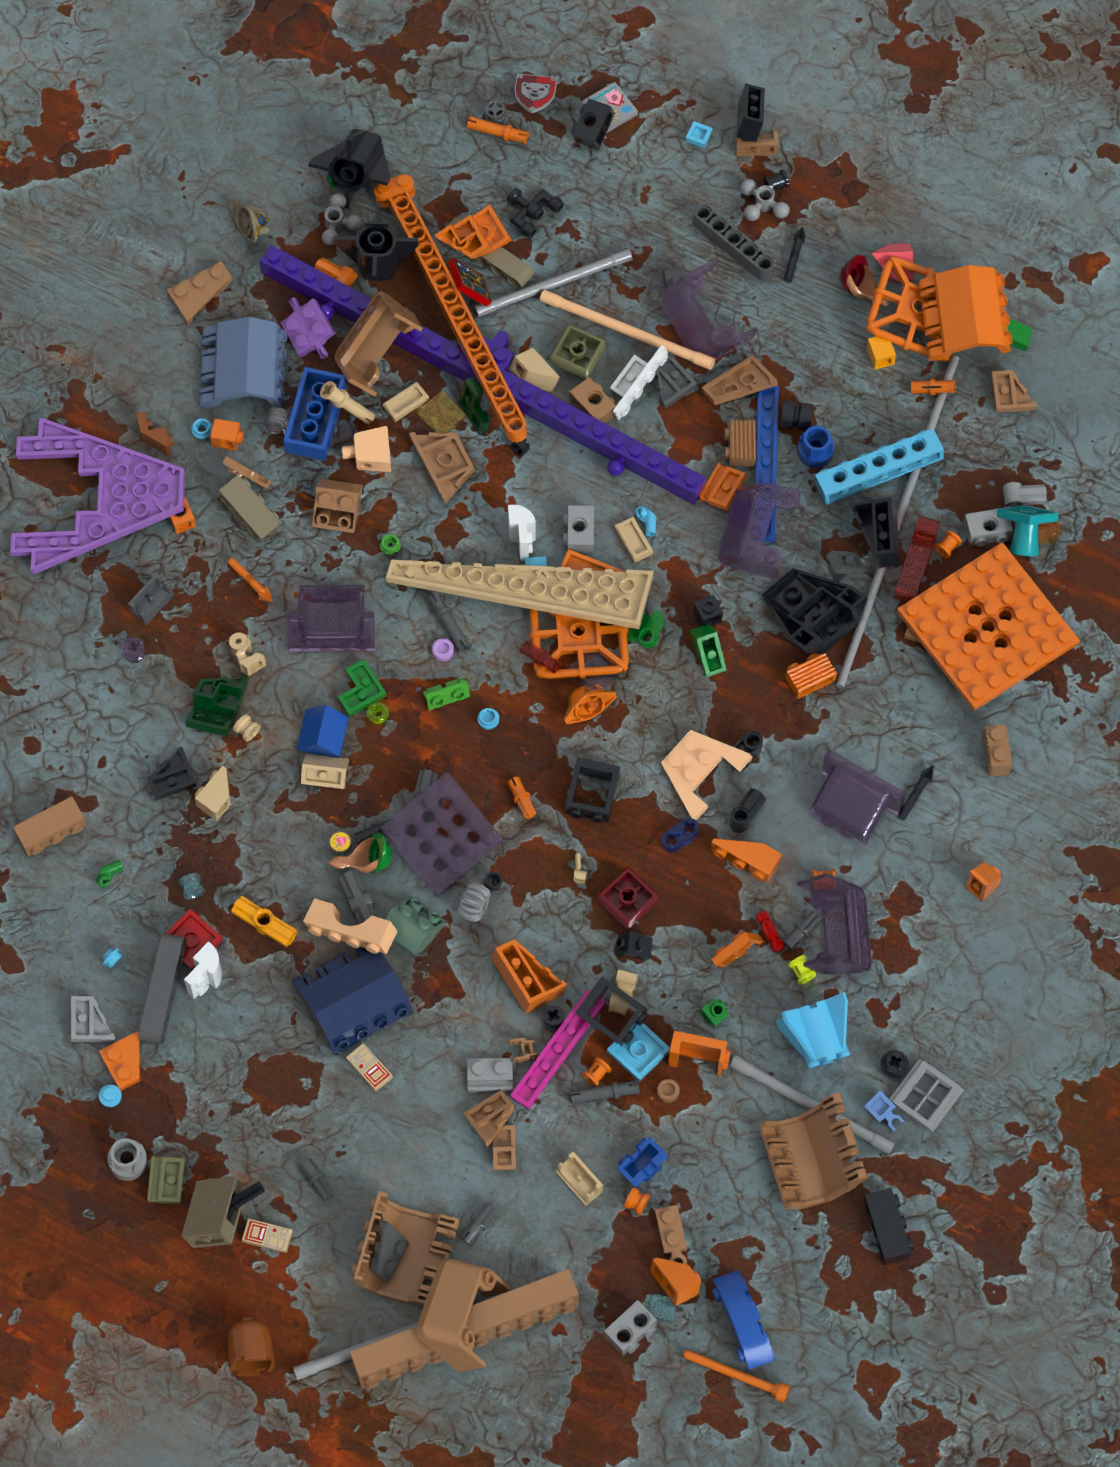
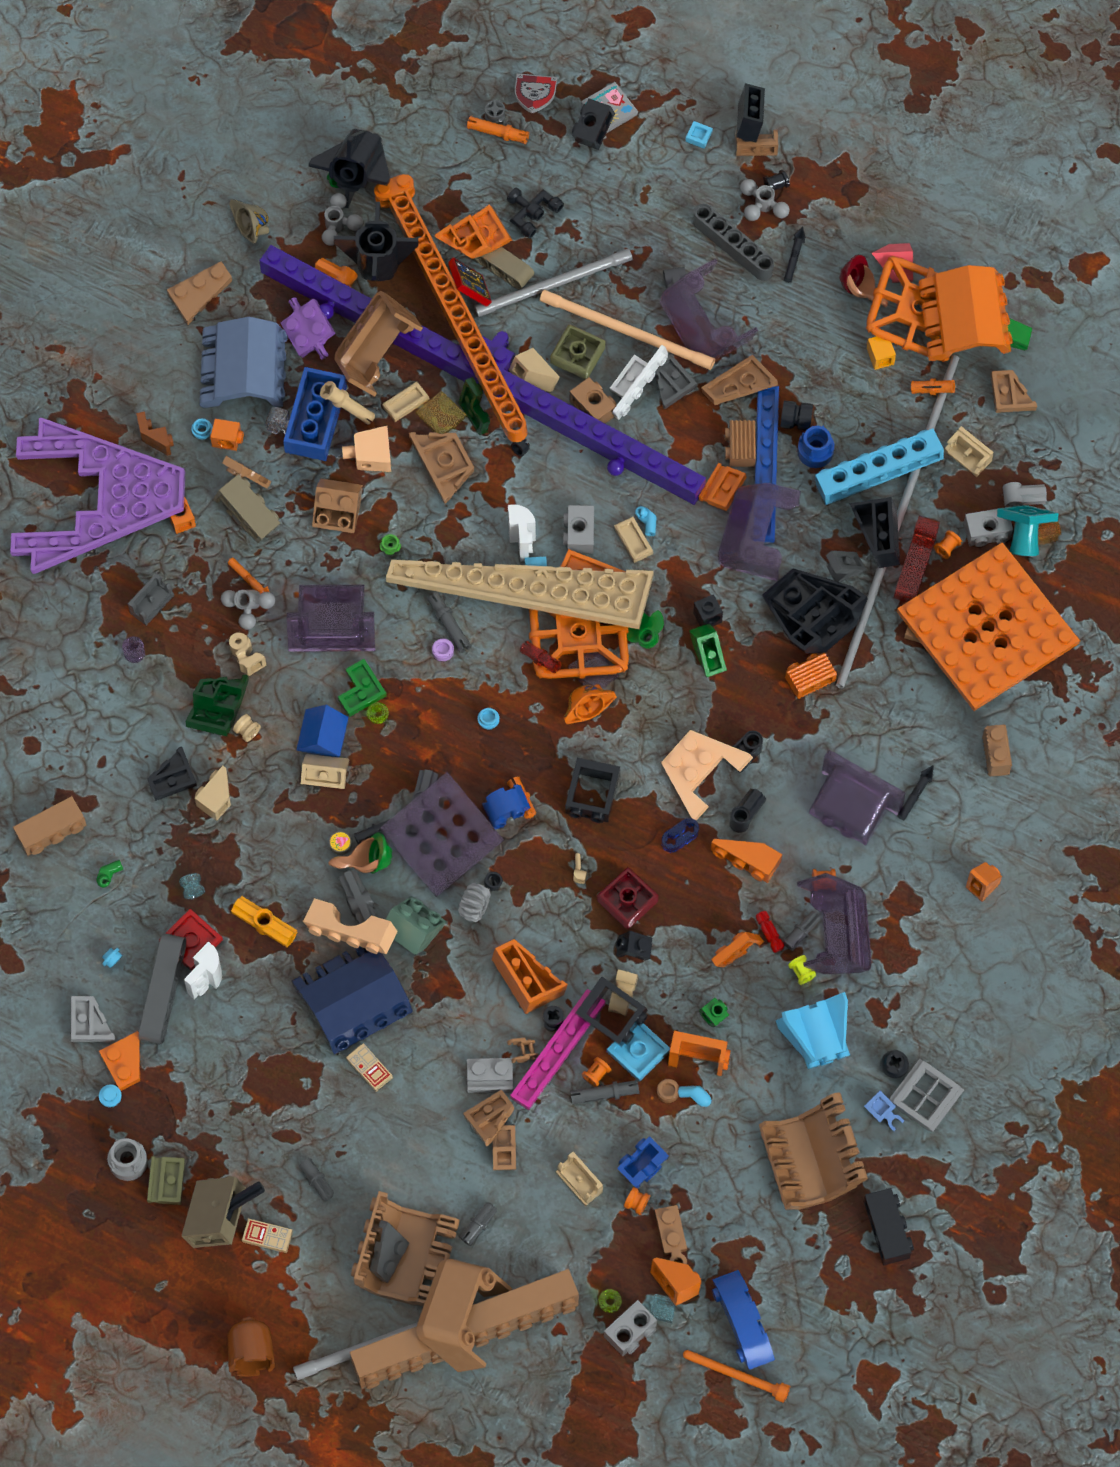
bright green hinge [423,677,470,710] -> none
light grey piece [730,1055,895,1155] -> none
none -> light grey piece [221,590,275,630]
none -> blue cylinder [482,785,531,829]
none -> clear neon green plate [598,1289,622,1313]
none -> medium azure arm [678,1086,712,1107]
none -> tan hinge [944,426,994,477]

